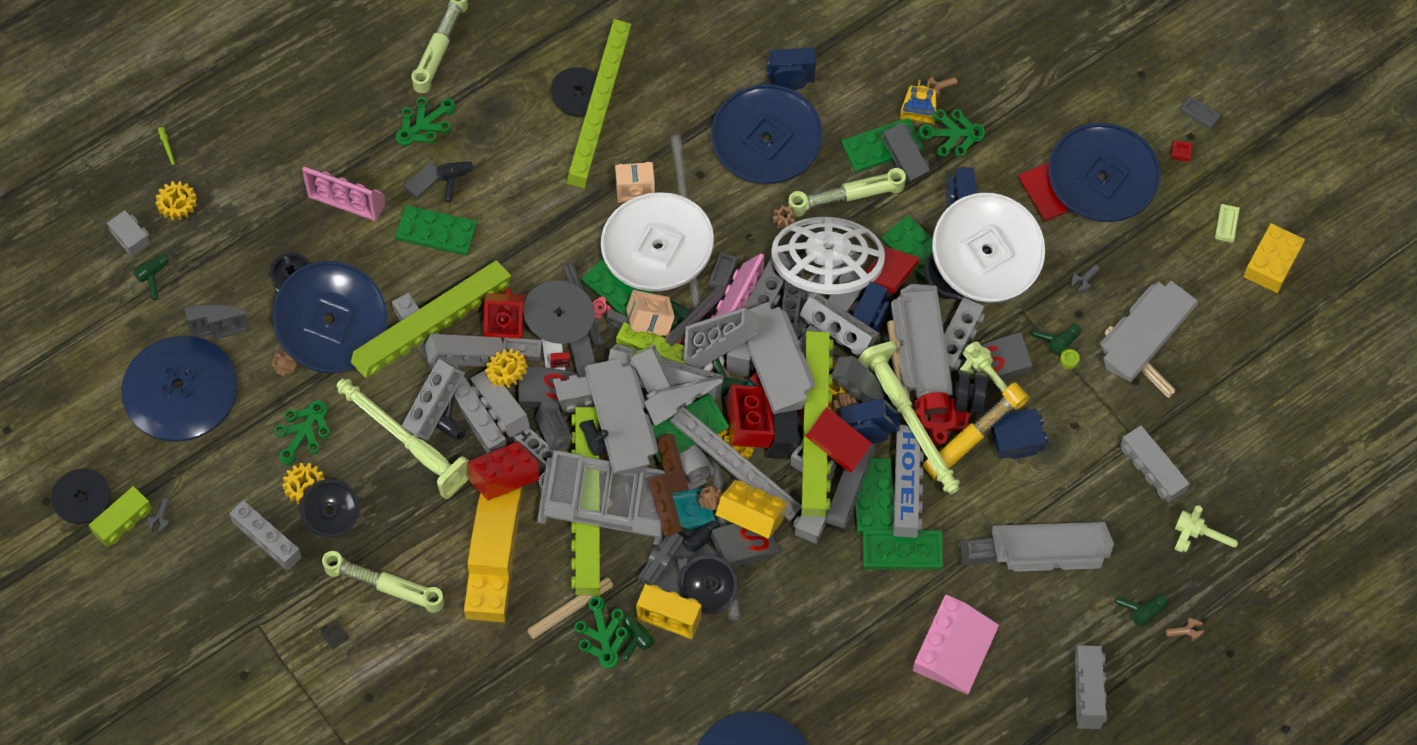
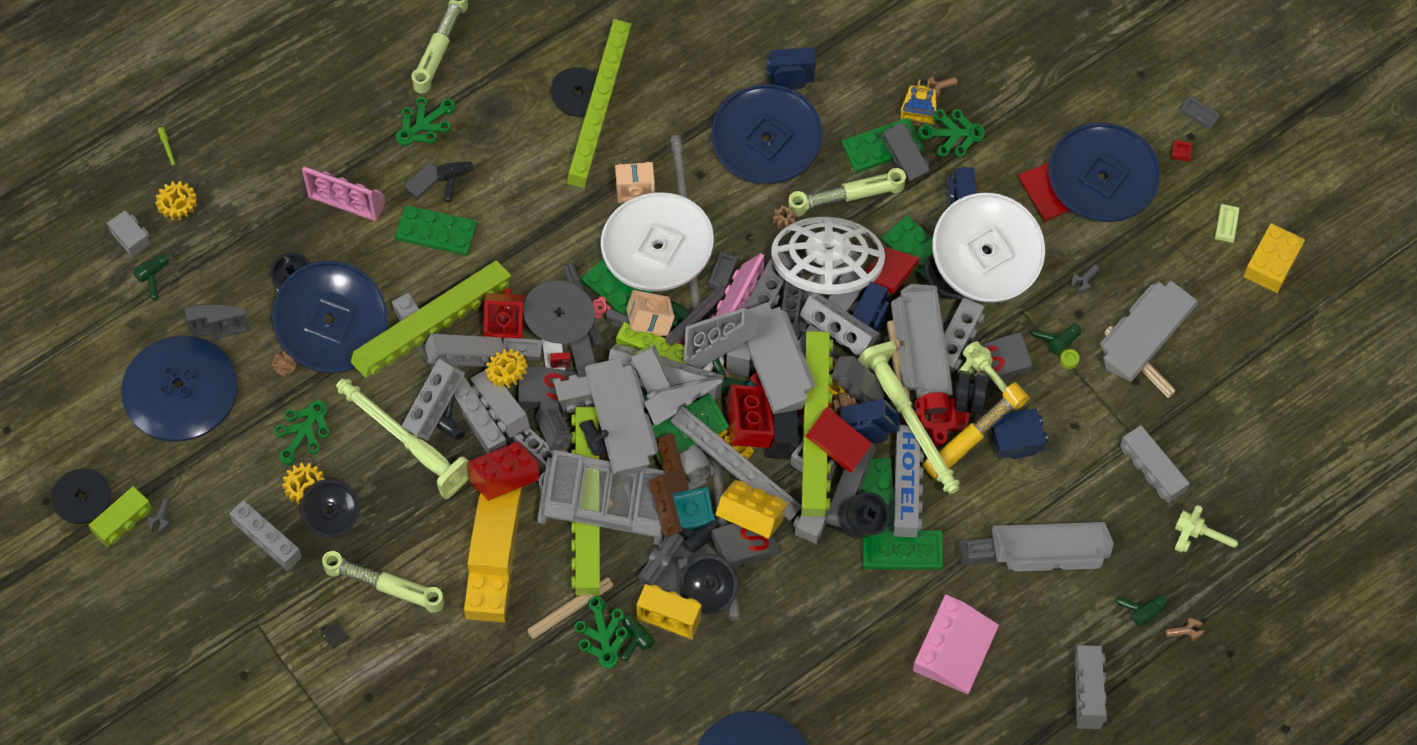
medium nougat gear [698,486,722,510] -> none
none -> black wheel [838,492,890,539]

